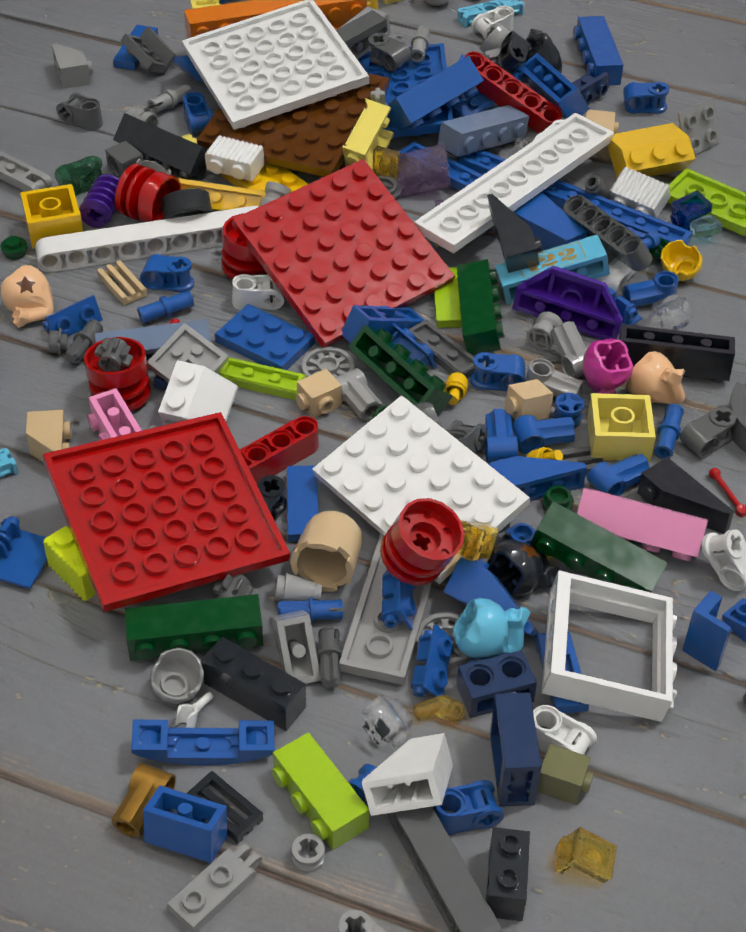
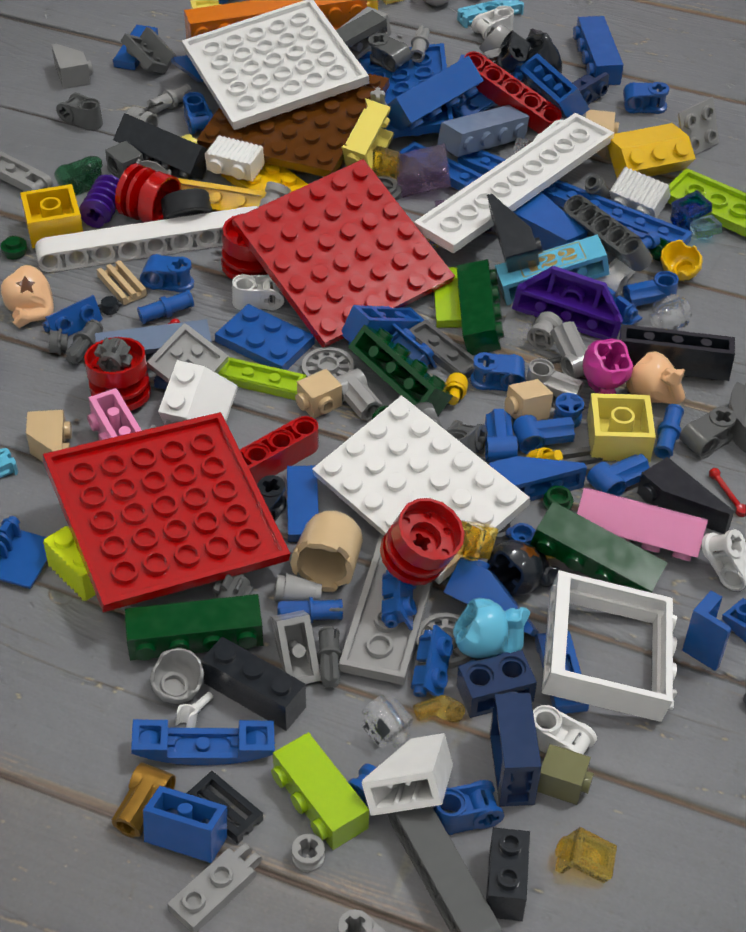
none -> black piece [98,296,122,315]

